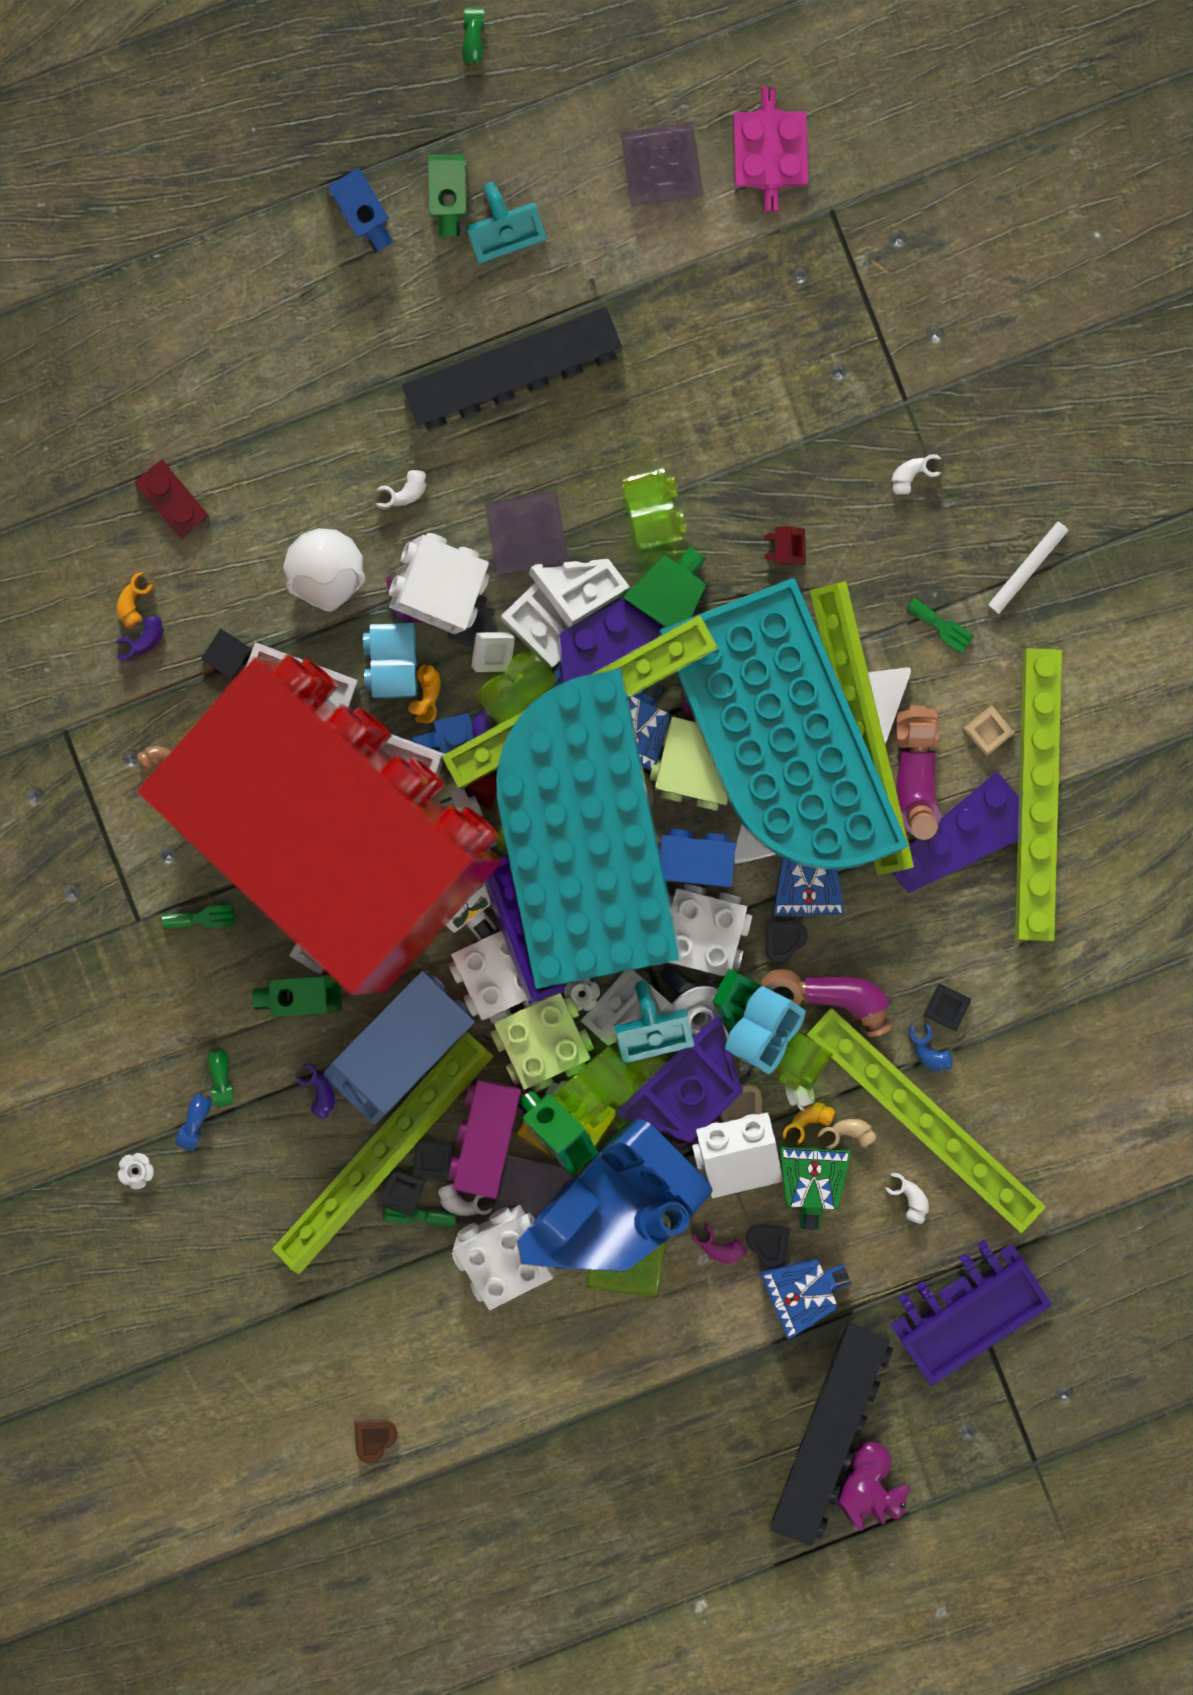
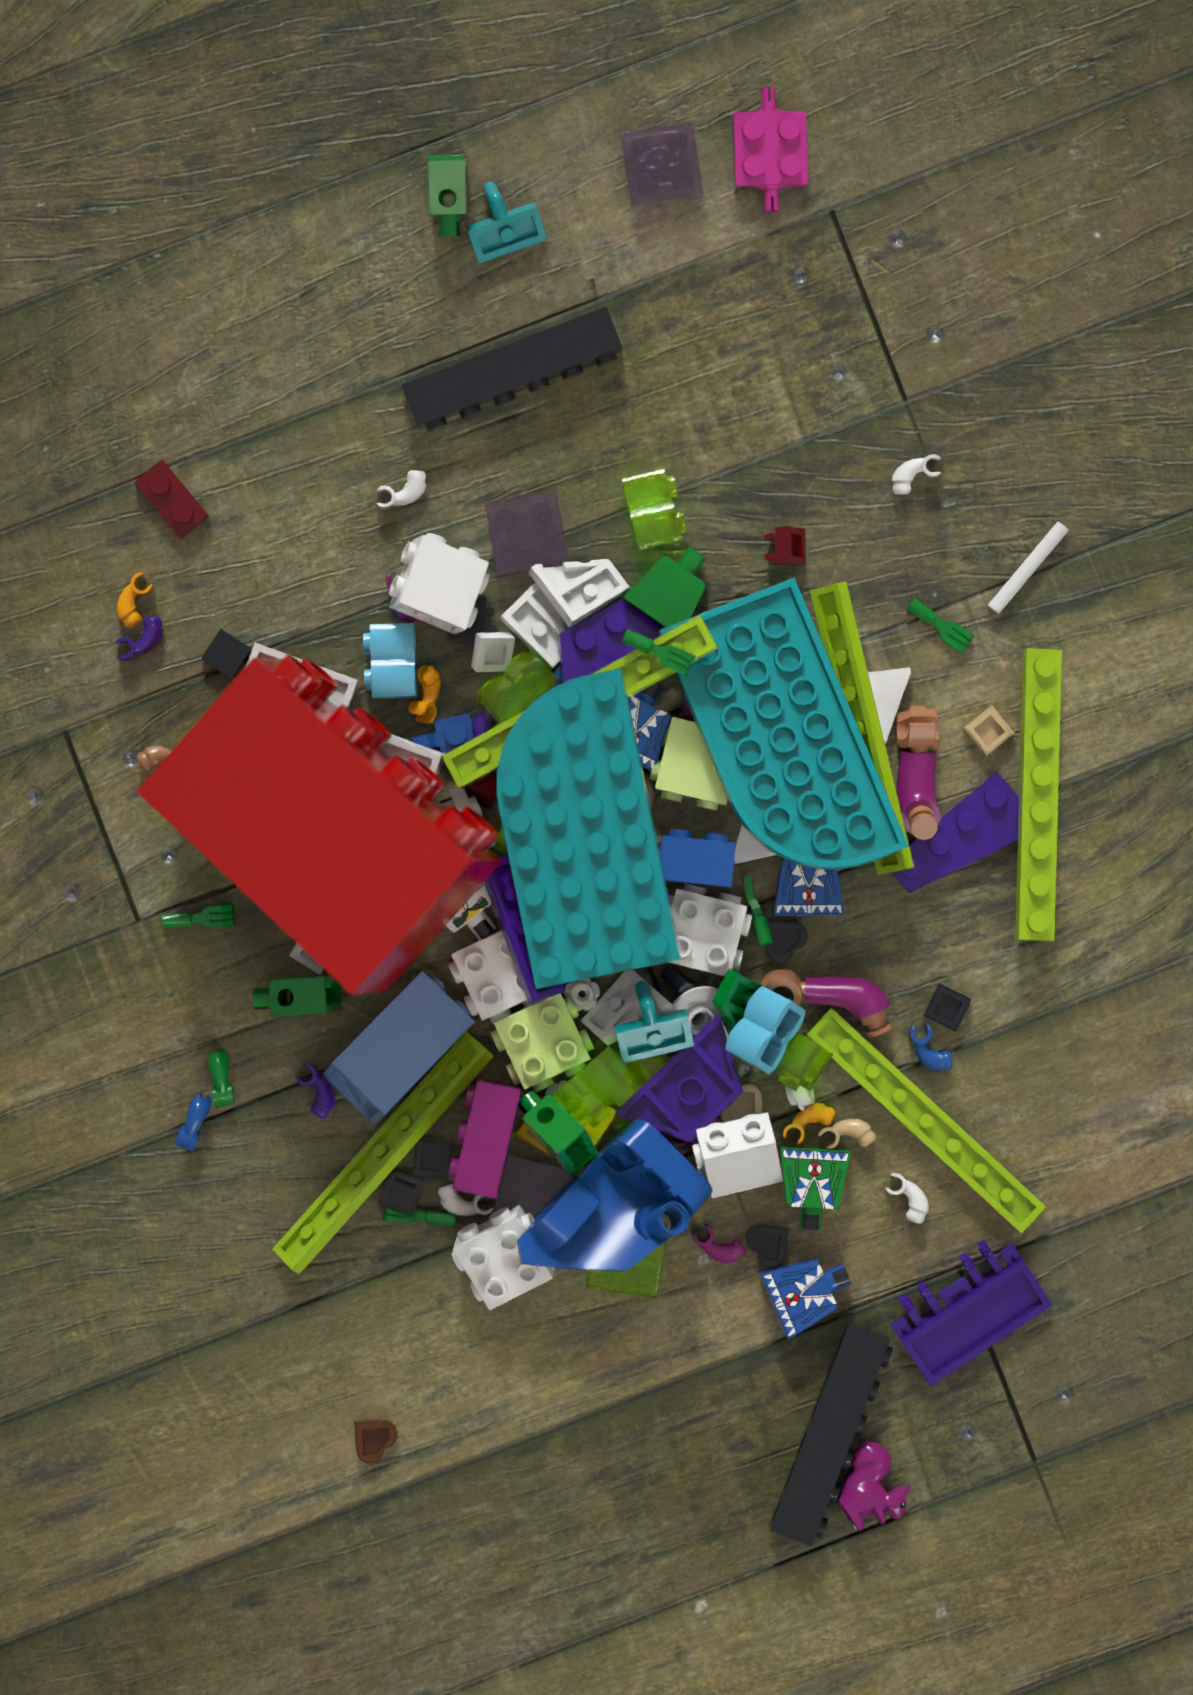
white plate [118,1153,154,1189] -> none
white helmet [283,528,365,612] -> none
blue torso [326,168,394,253] -> none
green arm [462,7,485,66] -> none
none -> green piece [622,629,695,676]
none -> green piece [744,874,774,947]

